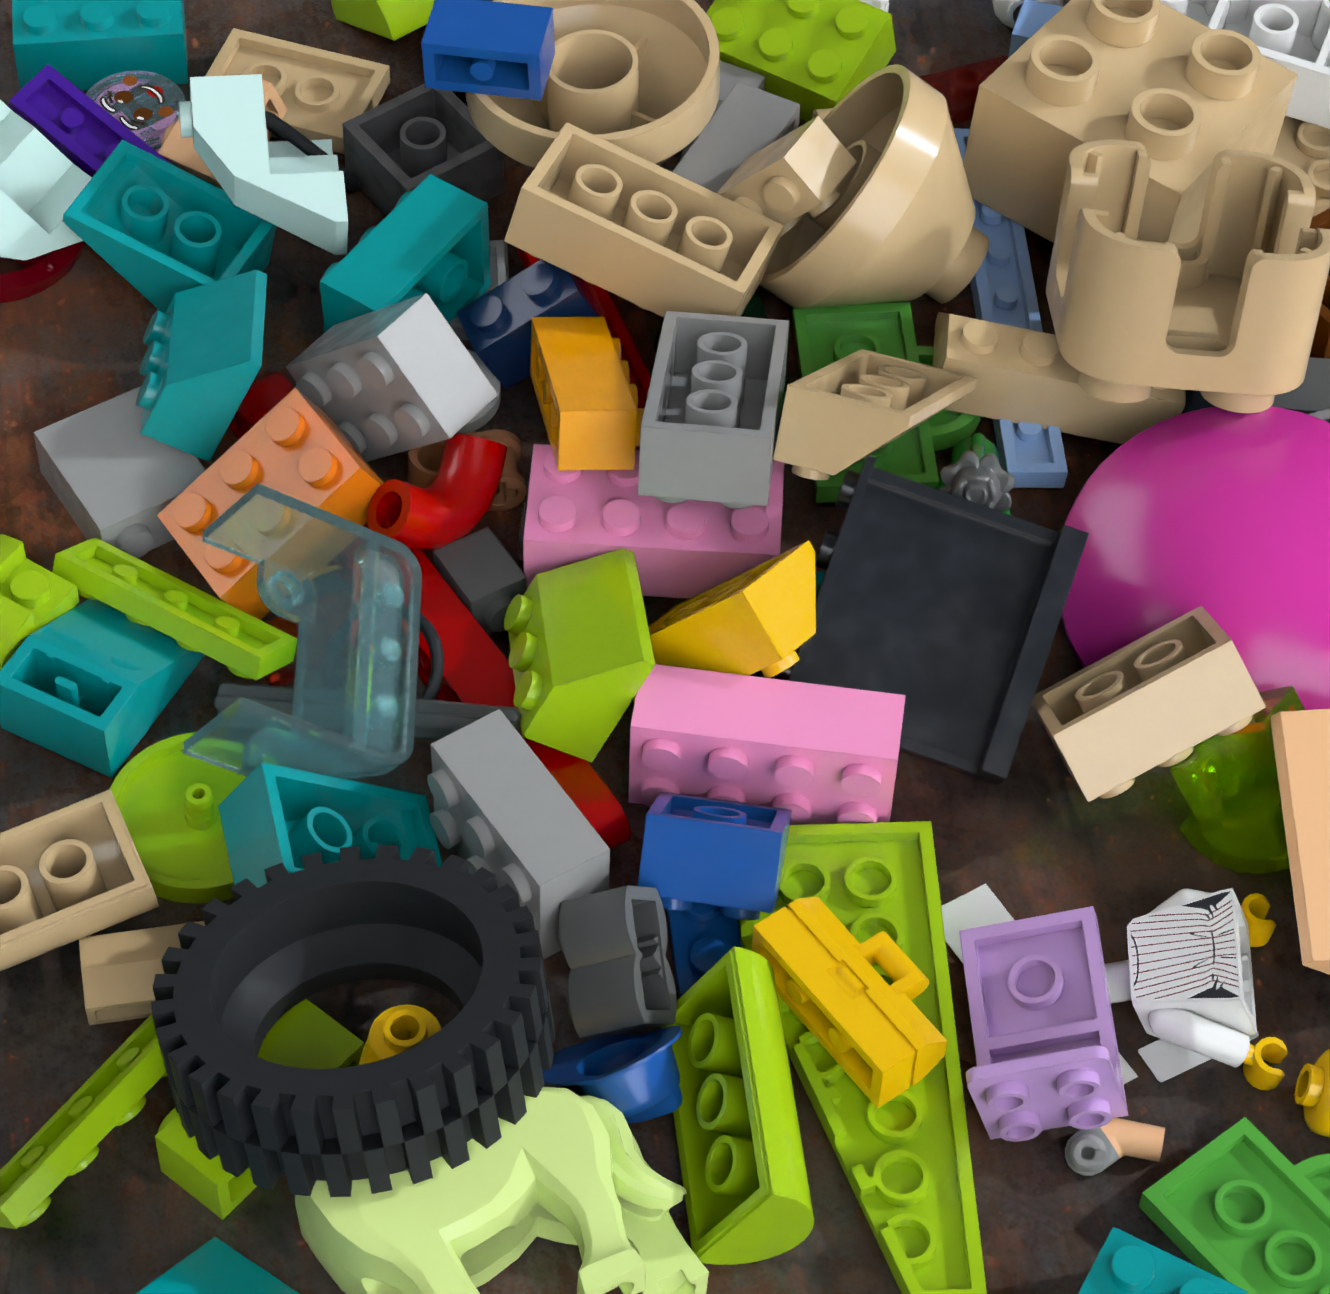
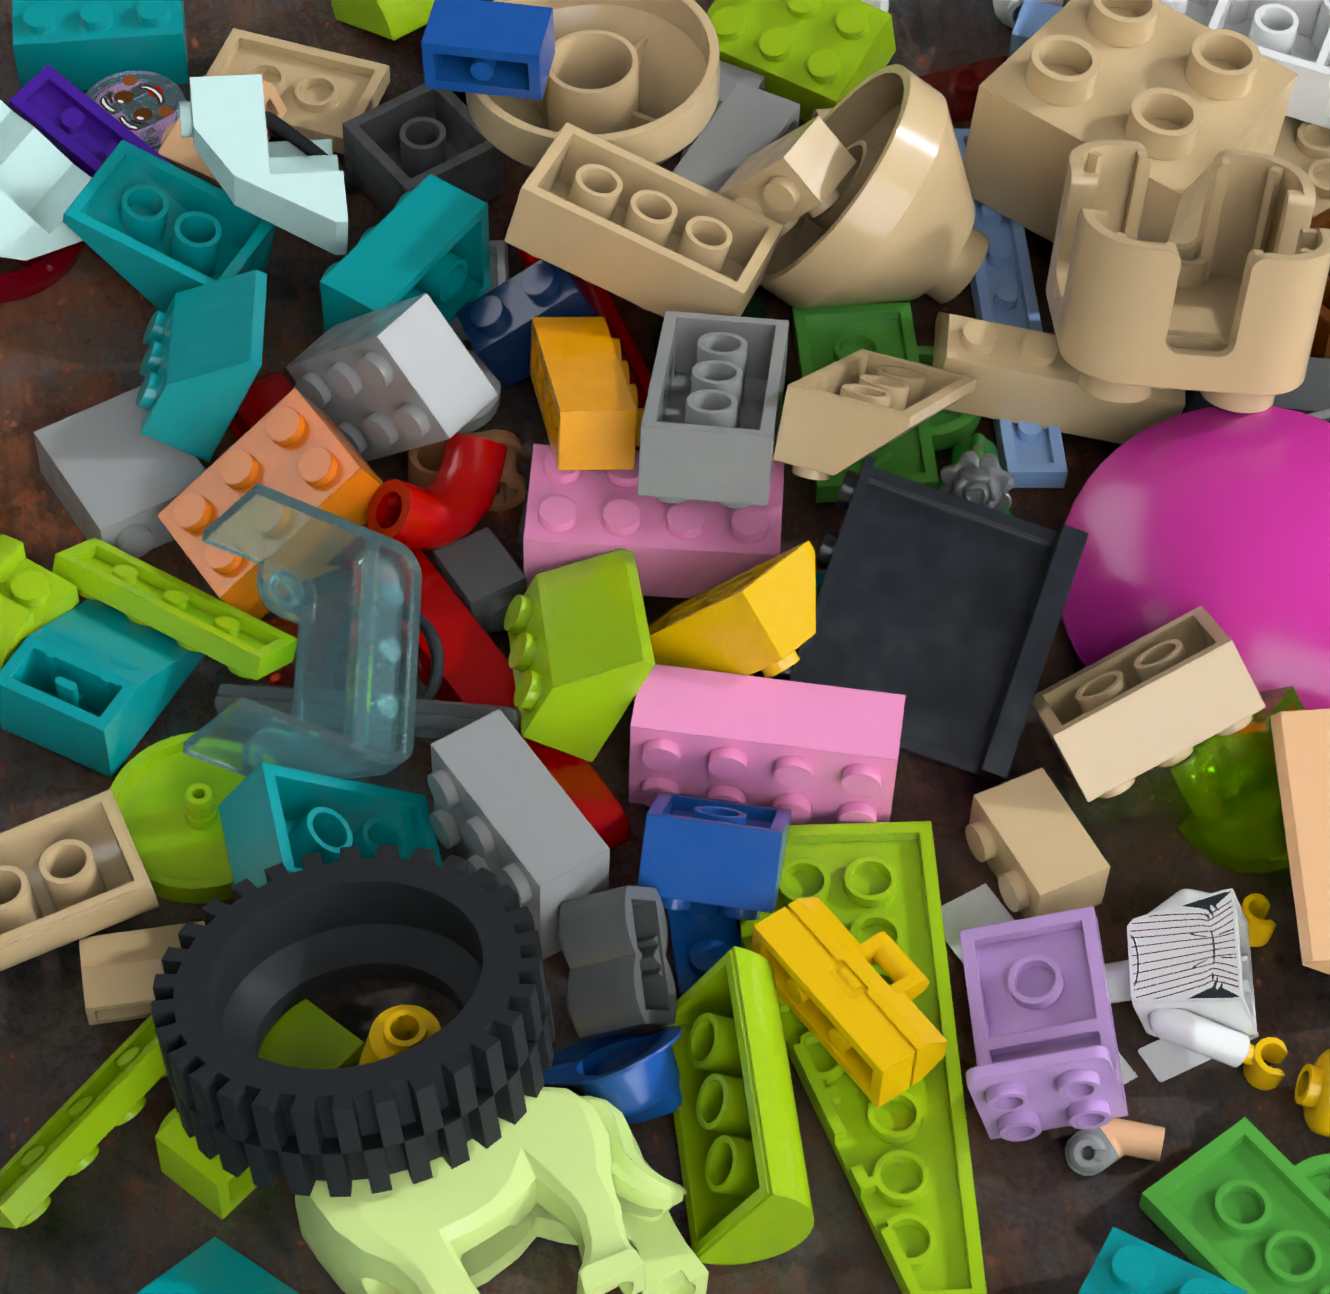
none -> tan brick [965,767,1110,919]

